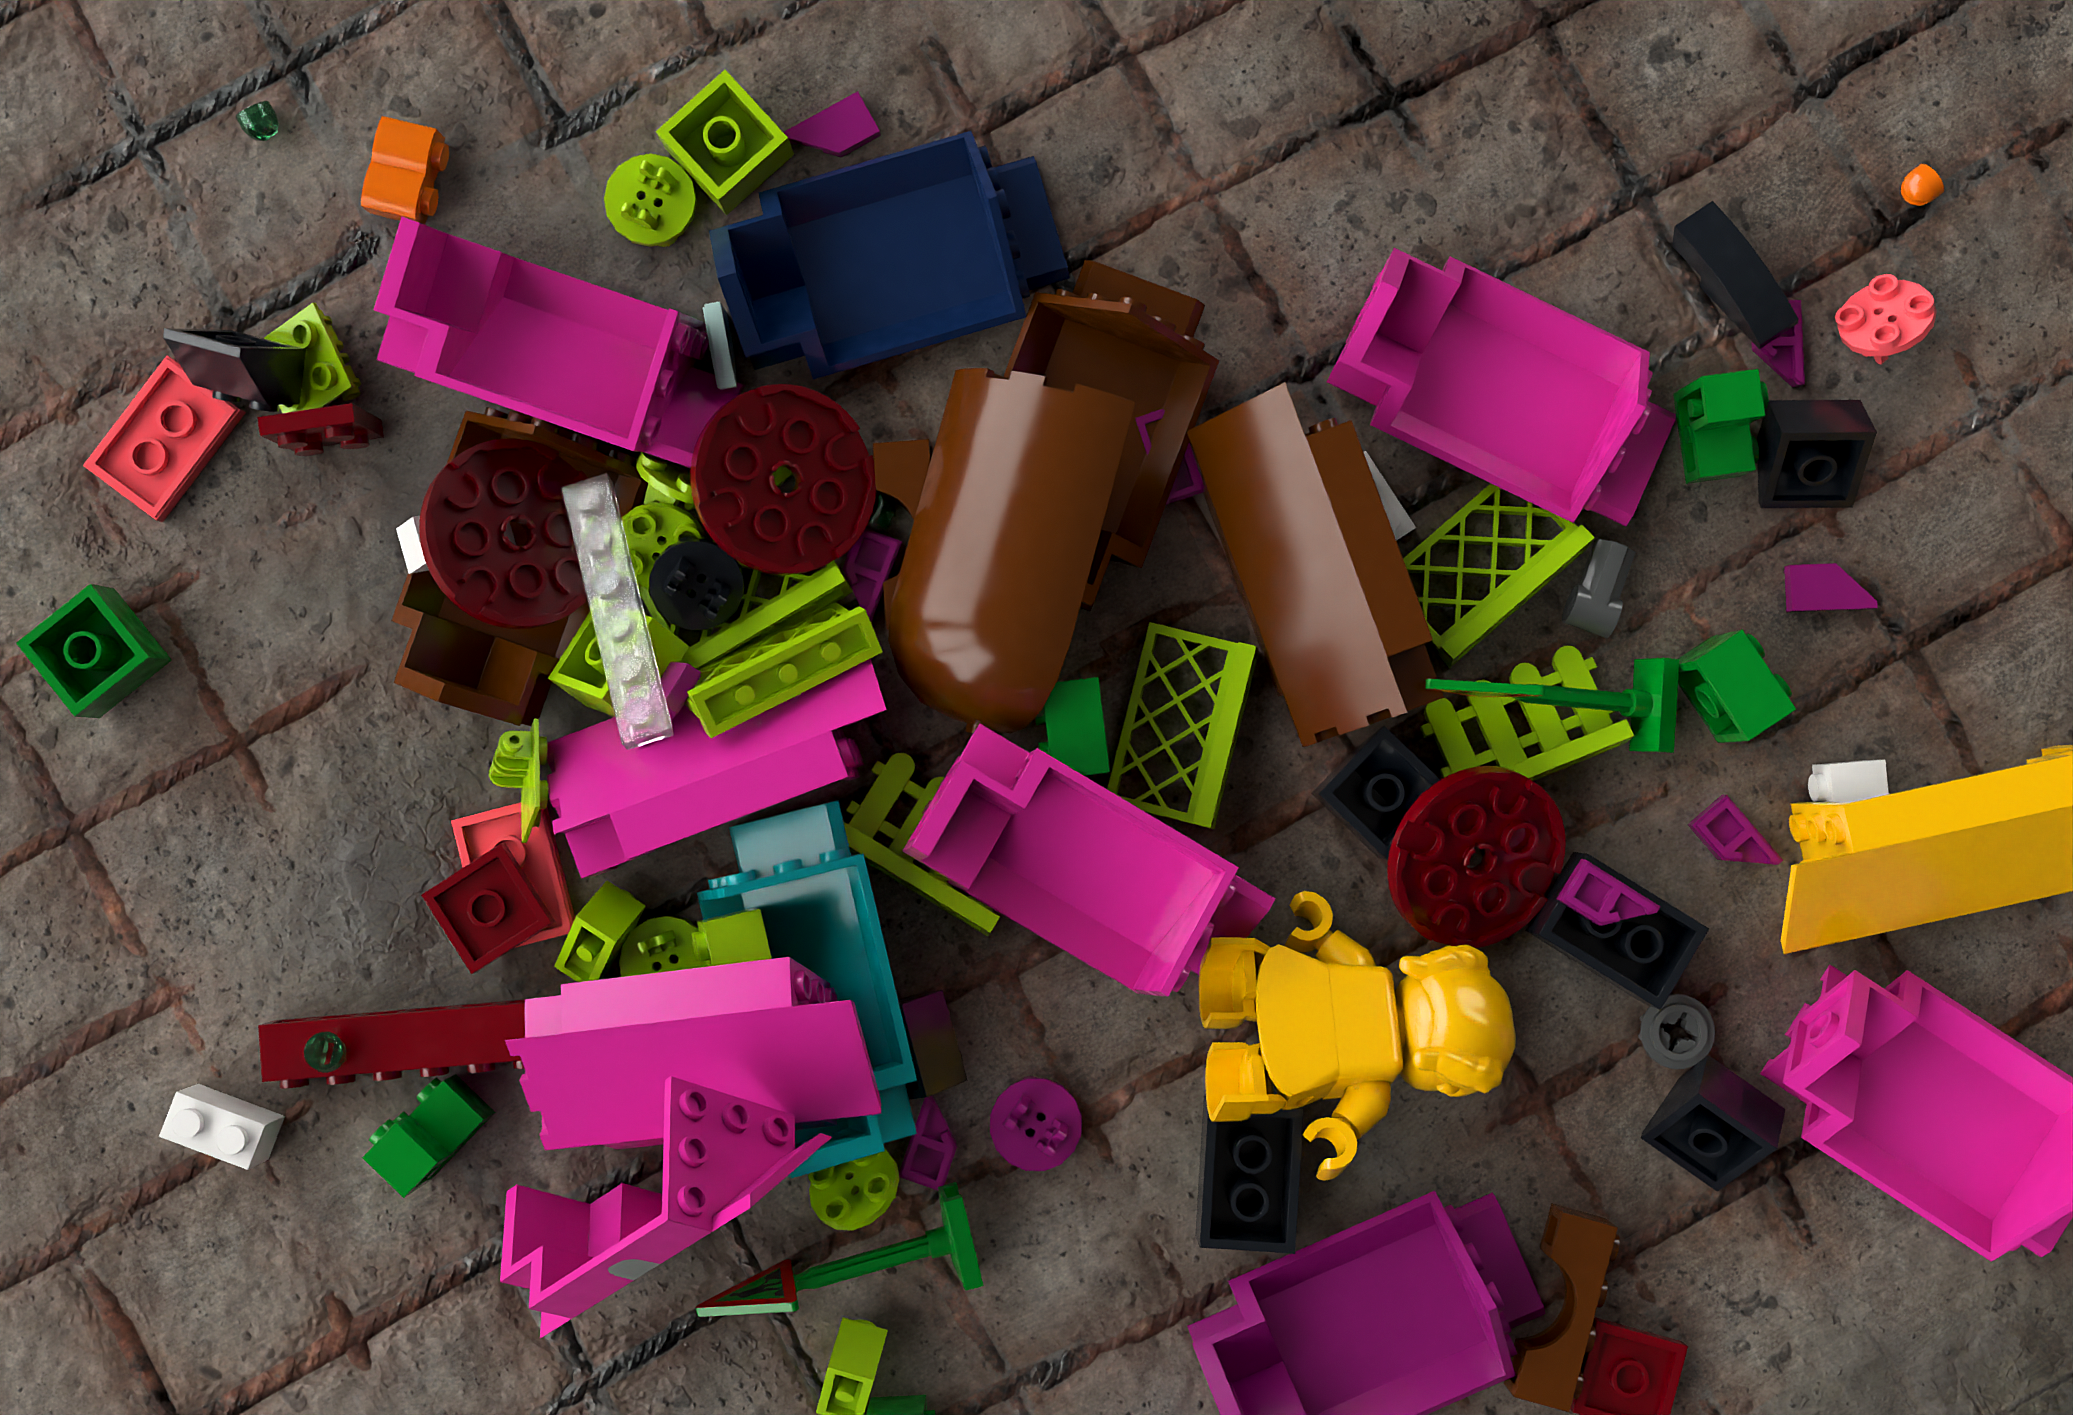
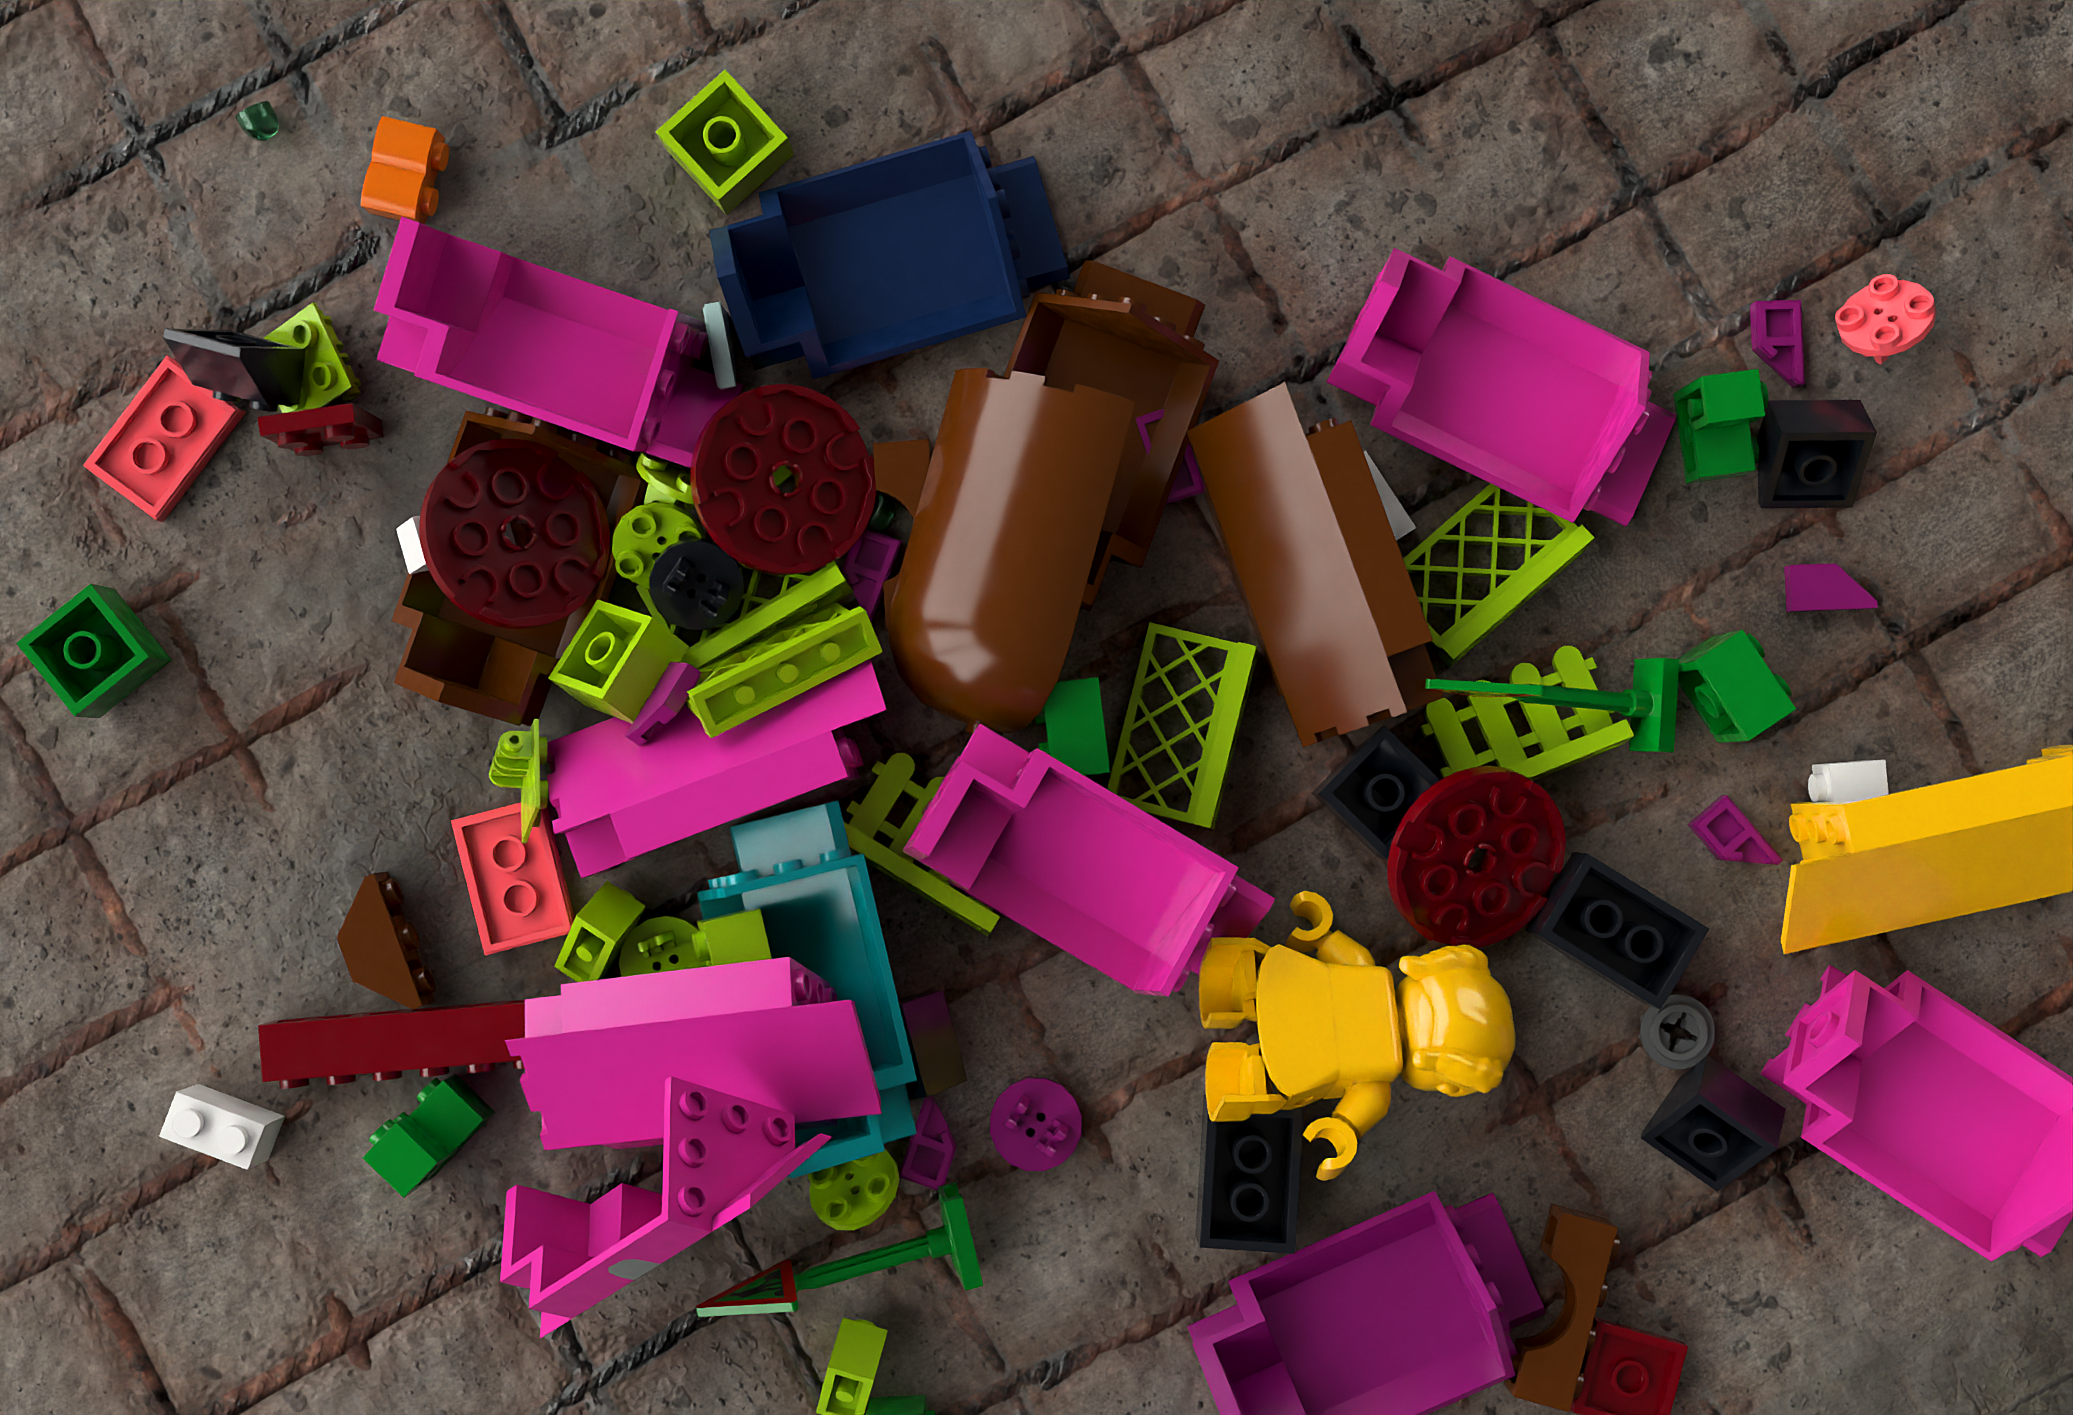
clear green hinge [304,1032,347,1073] -> none
dark red plate [421,843,555,974] -> none
clear plate [561,473,674,750] -> none
lime plate [604,153,697,247] -> none
magenta tile [784,91,881,157] -> none
magenta tile [1556,859,1661,925] -> none
dark grey piece [1562,539,1636,638] -> none
black slope [1672,201,1799,349] -> none
orange hinge [1901,164,1944,206] -> none
none -> reddish brown slope [336,871,436,1009]

